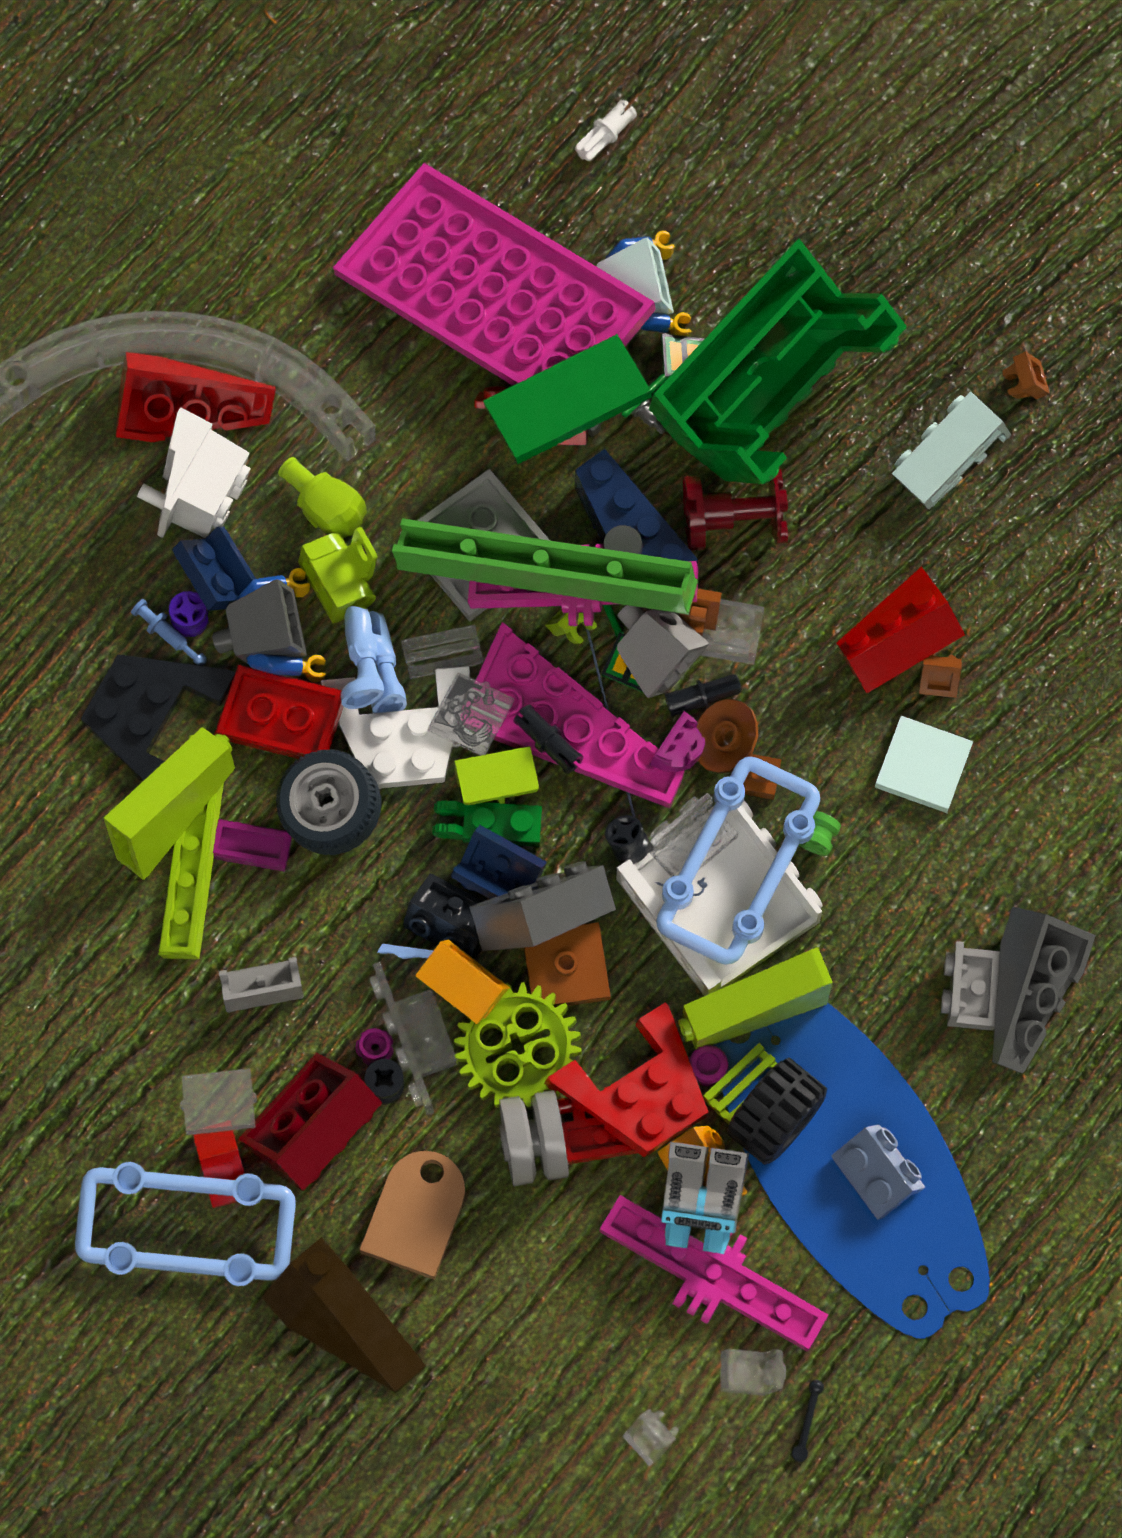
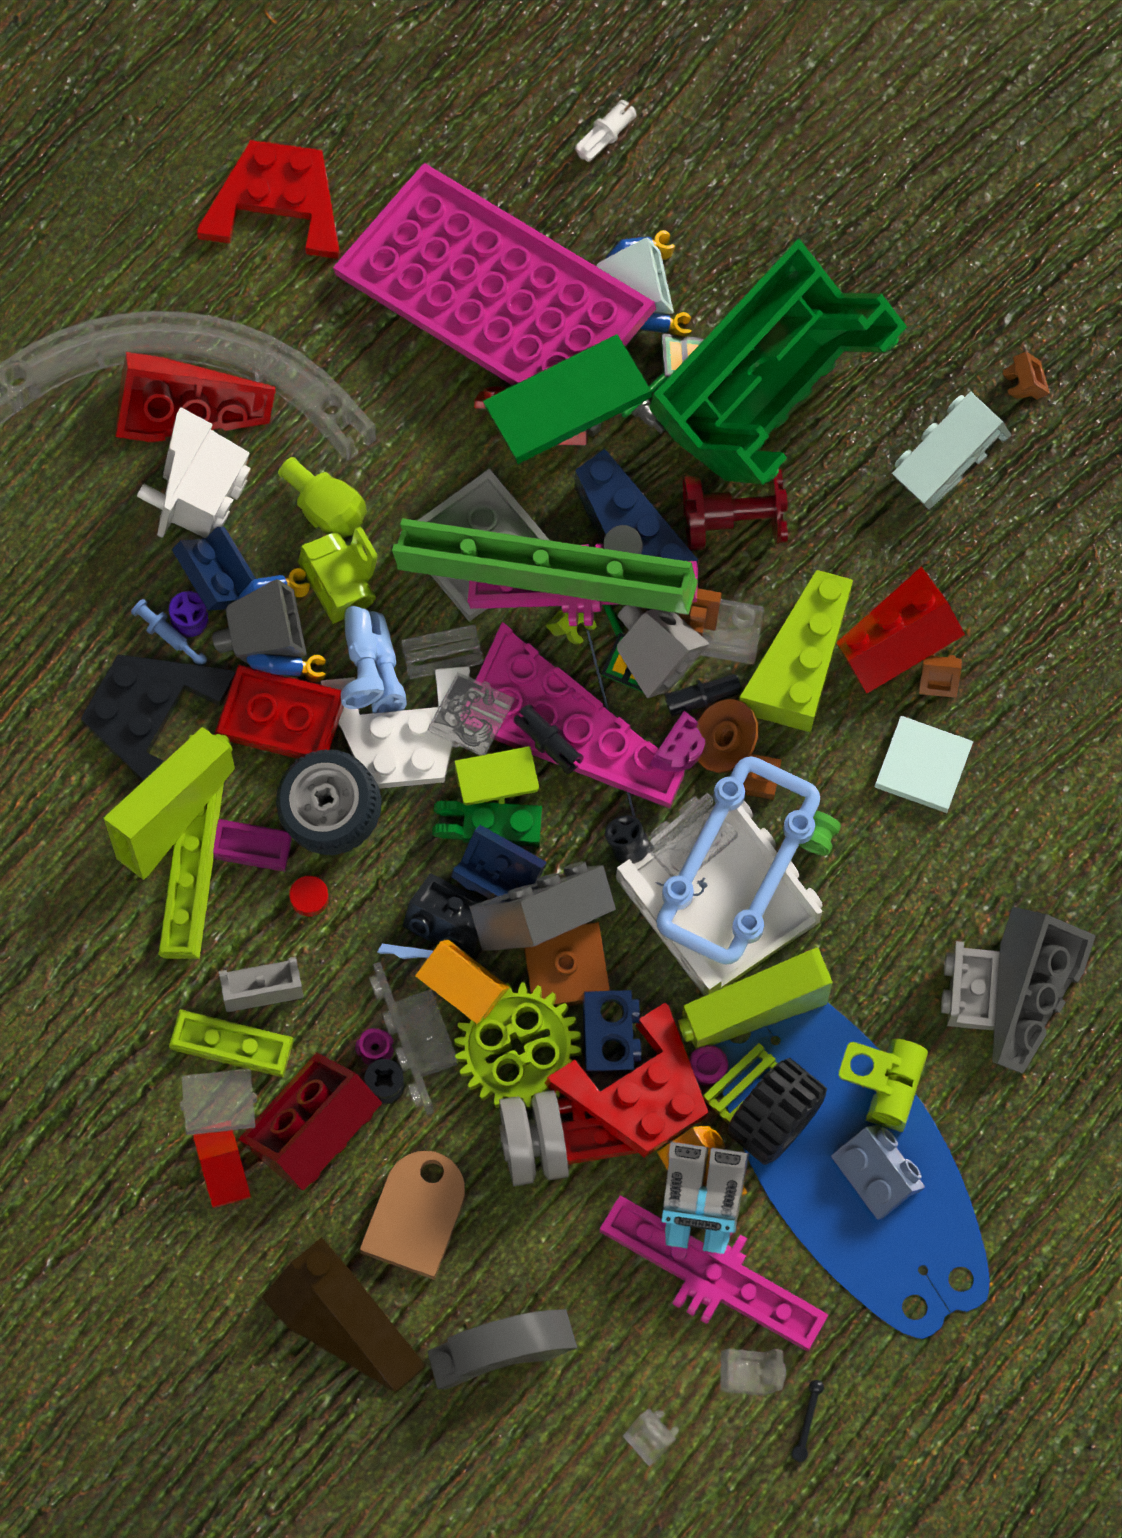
light blue bar [75,1162,296,1286] -> none
none -> lime tile [169,1009,294,1078]
none -> red wing [197,140,340,259]
none -> red tile [289,876,329,917]
none -> dark grey arch [427,1310,577,1390]
none -> dark blue brick [582,990,641,1073]
none -> lime wedge [739,570,853,733]
none -> lime piece [838,1039,928,1132]

